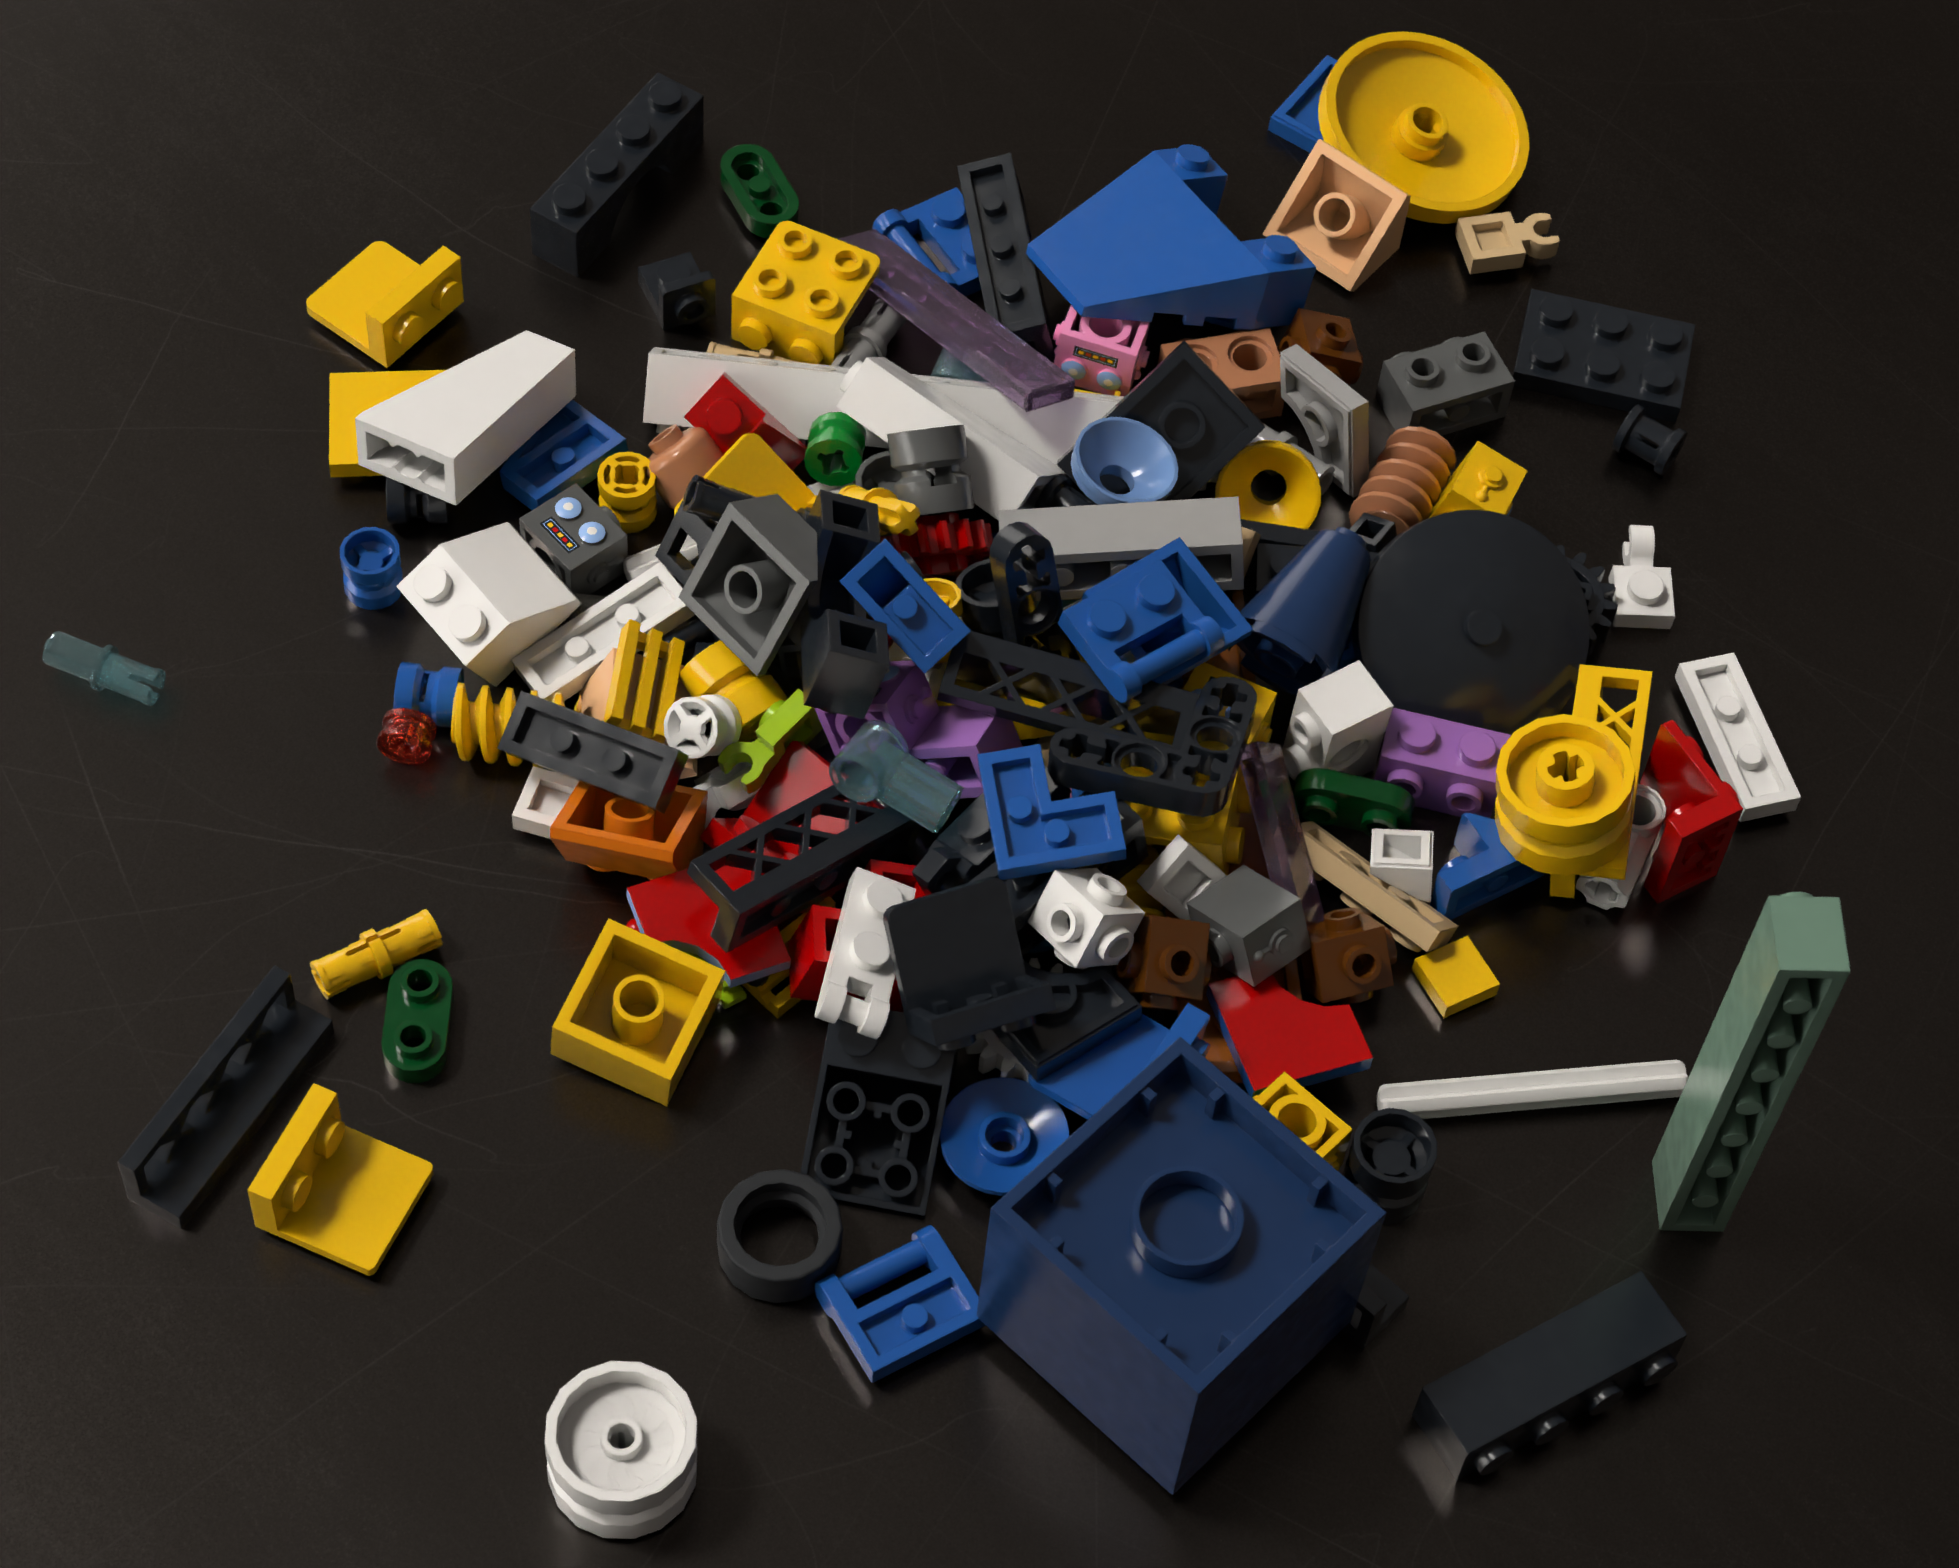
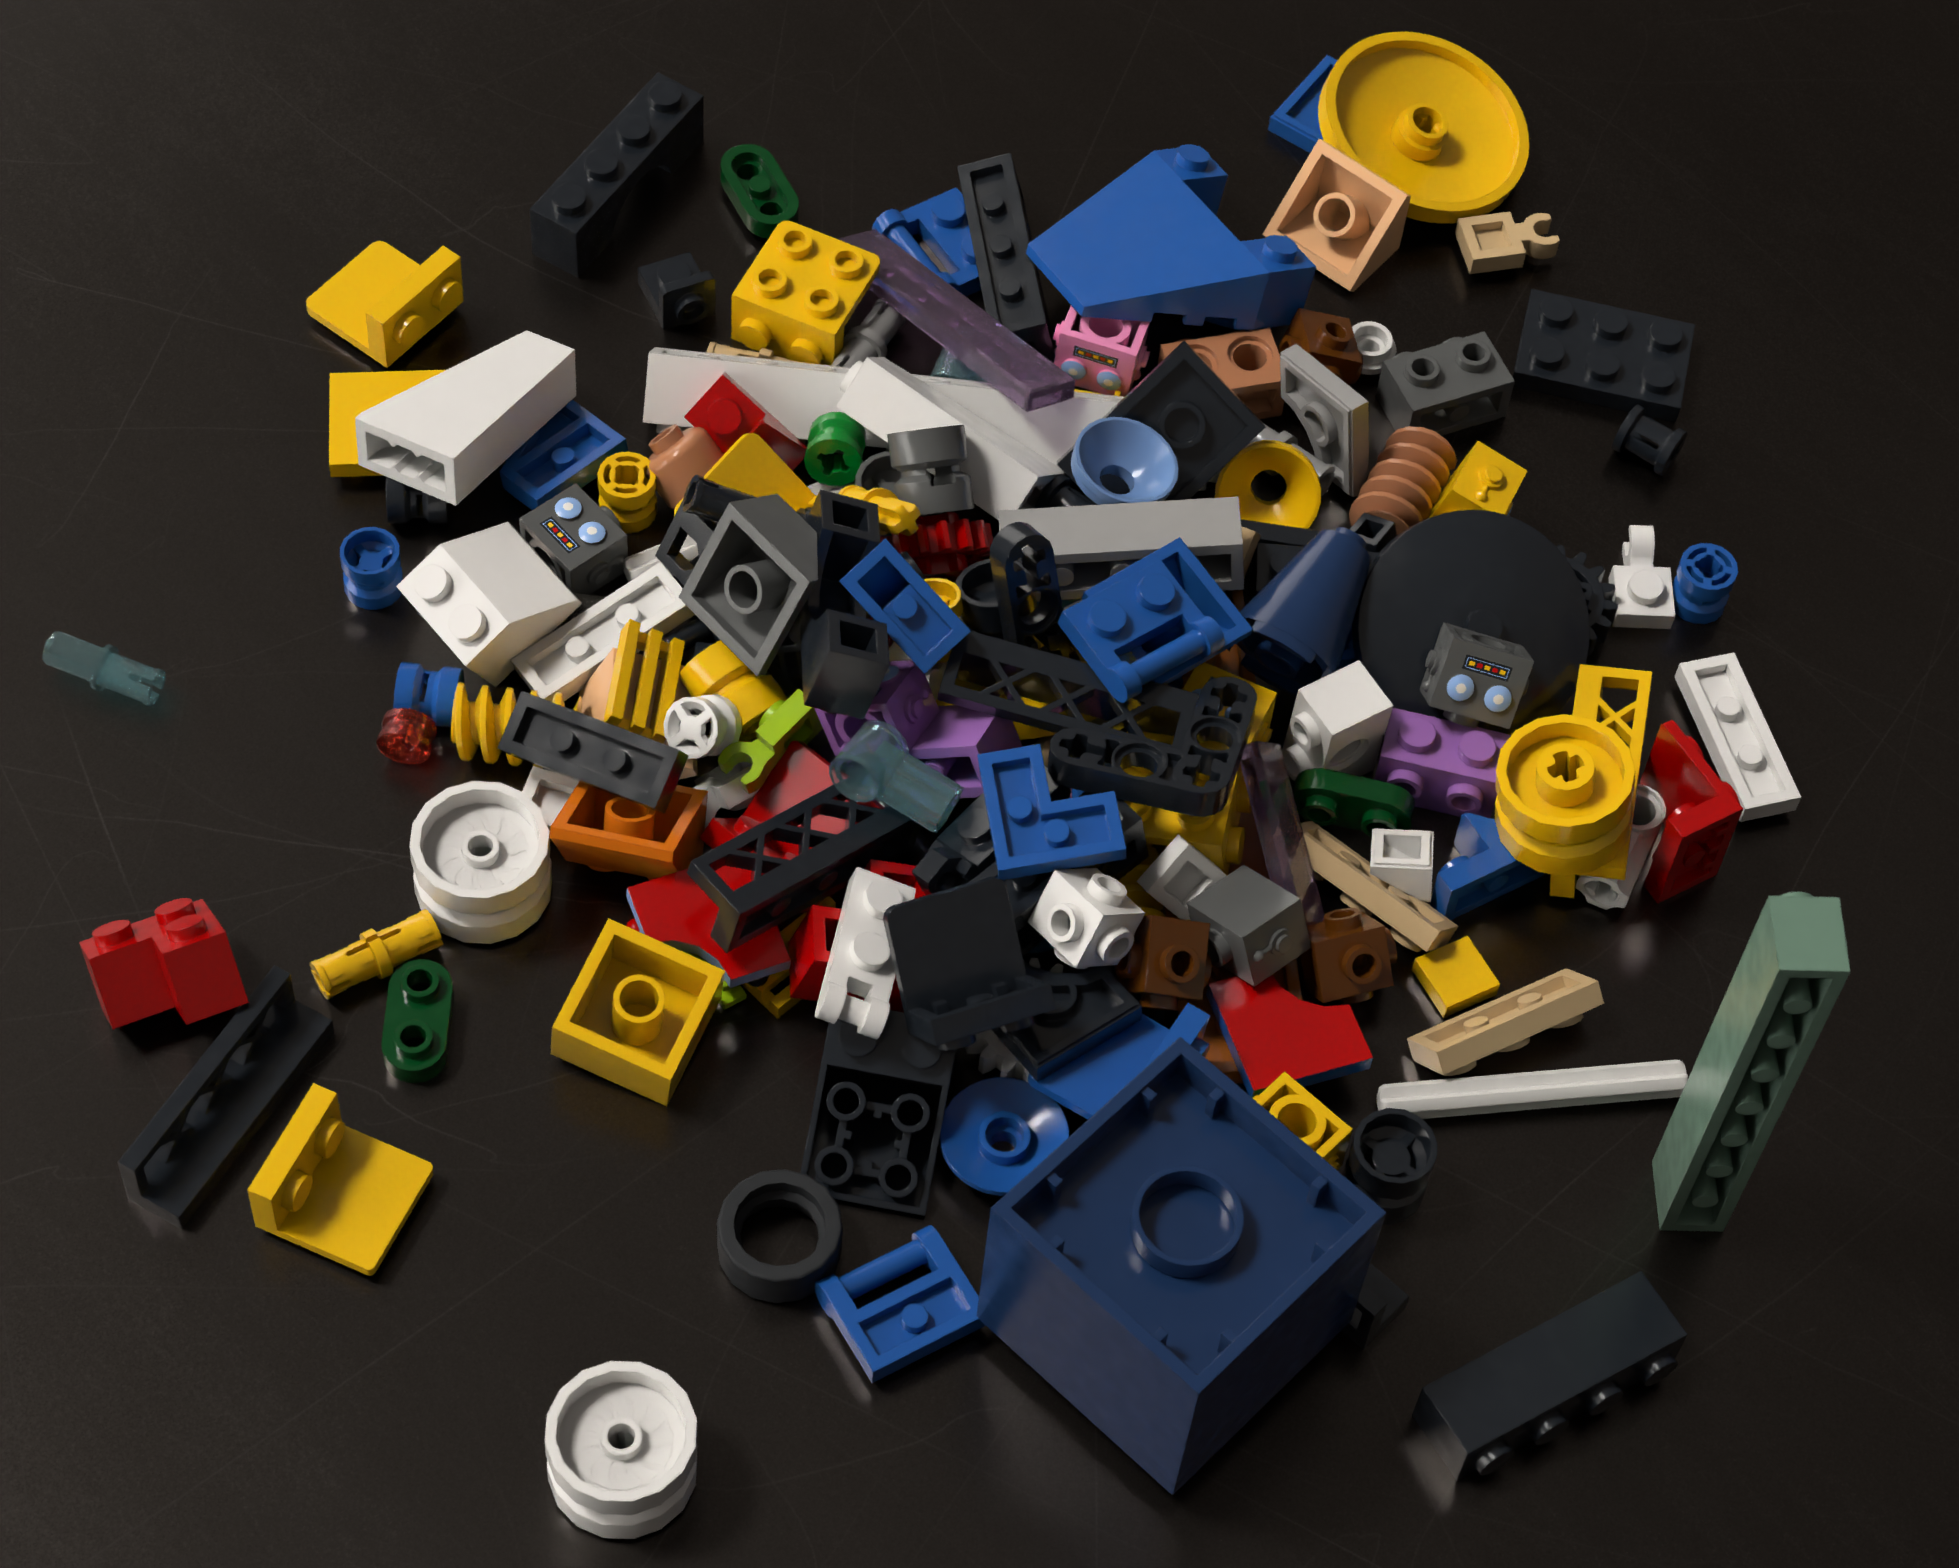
none -> red brick [79,898,249,1029]
none -> white wheel [409,781,553,944]
none -> white plate [1352,321,1396,375]
none -> tan plate [1407,968,1604,1076]
none -> dark grey head [1419,622,1534,729]
none -> blue wheel [1672,543,1738,624]

